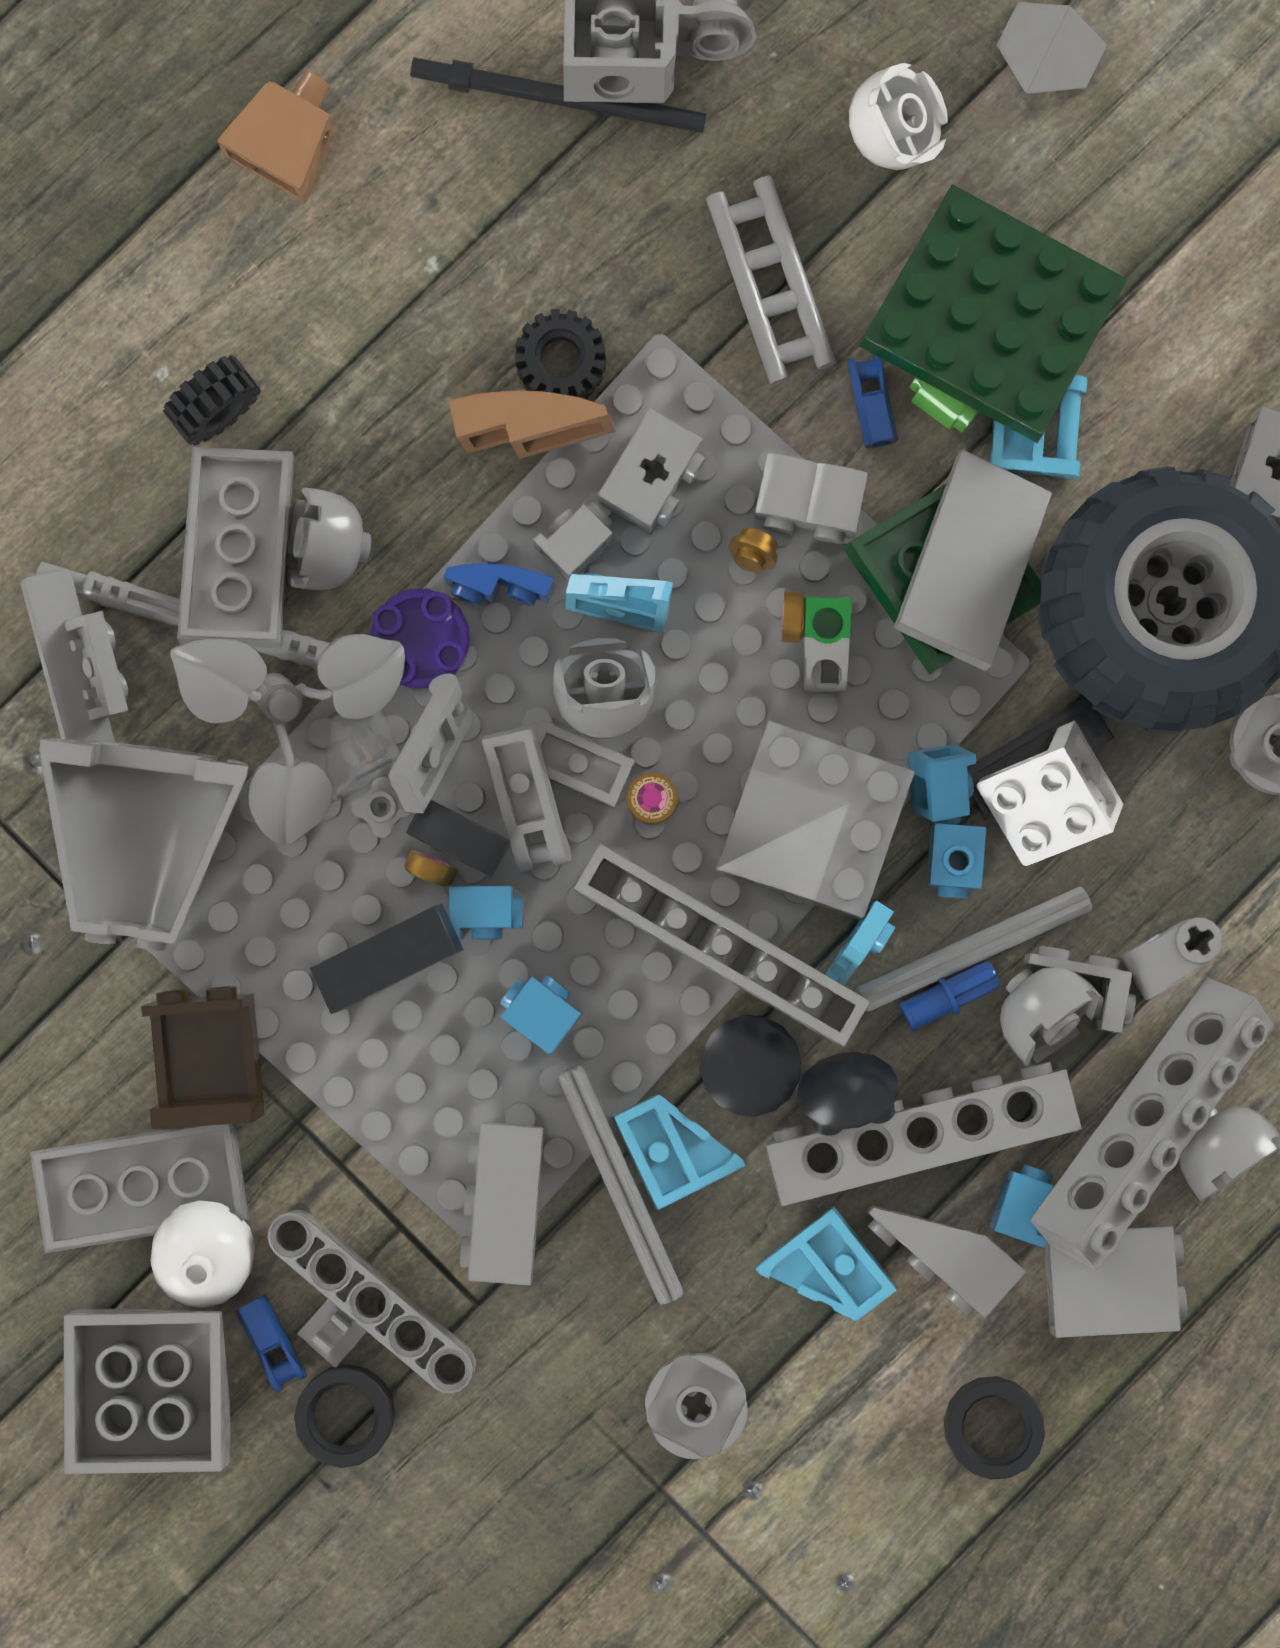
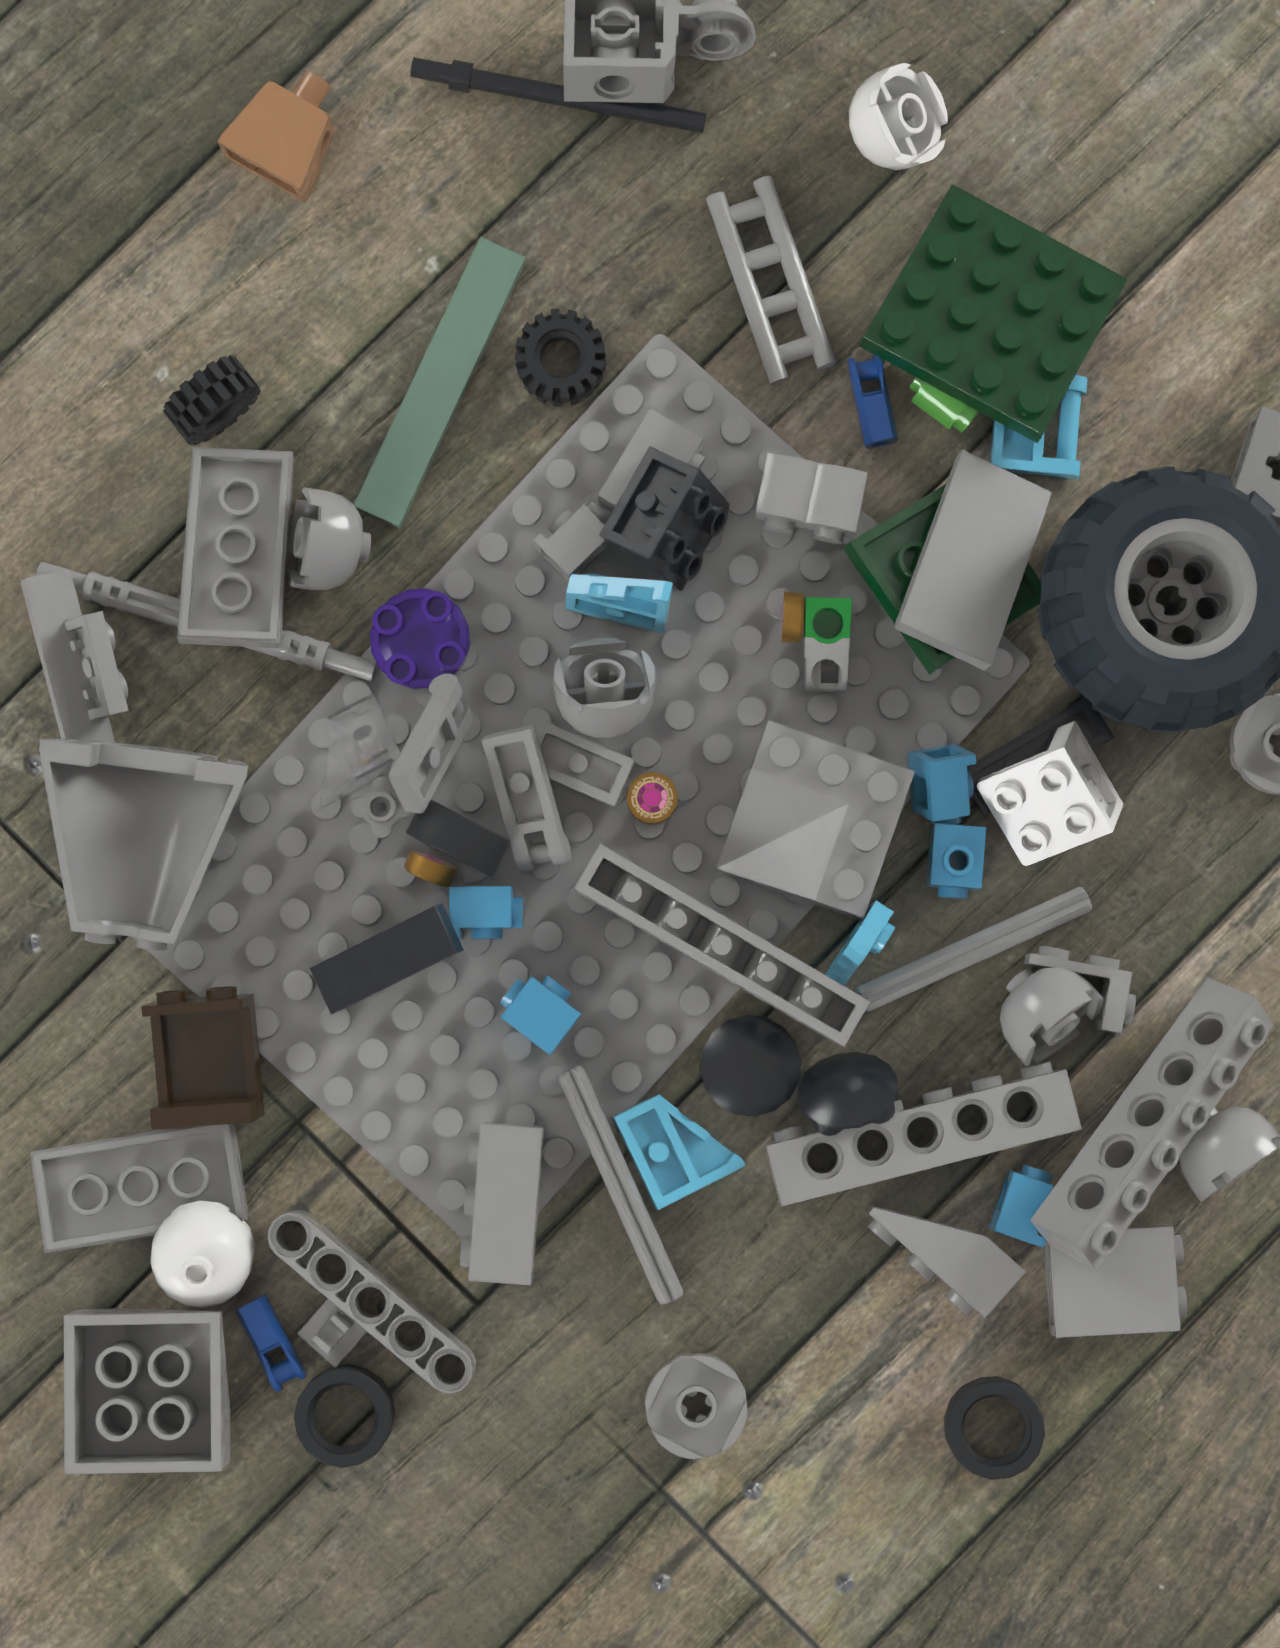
light grey plant [170,634,405,845] -> none
blue slope [444,563,556,606] -> none
medium nougat slope [448,390,616,459] -> none
pearl gold plate [728,528,778,573] -> none
medium azure wing [755,1206,898,1321] -> none
blue axle [898,962,1000,1032] -> none
light grey slope [995,2,1107,94] -> none
light grey piece [1119,918,1222,1001] -> none
none -> sand green tile [354,236,526,529]
none -> black bracket [599,446,730,591]

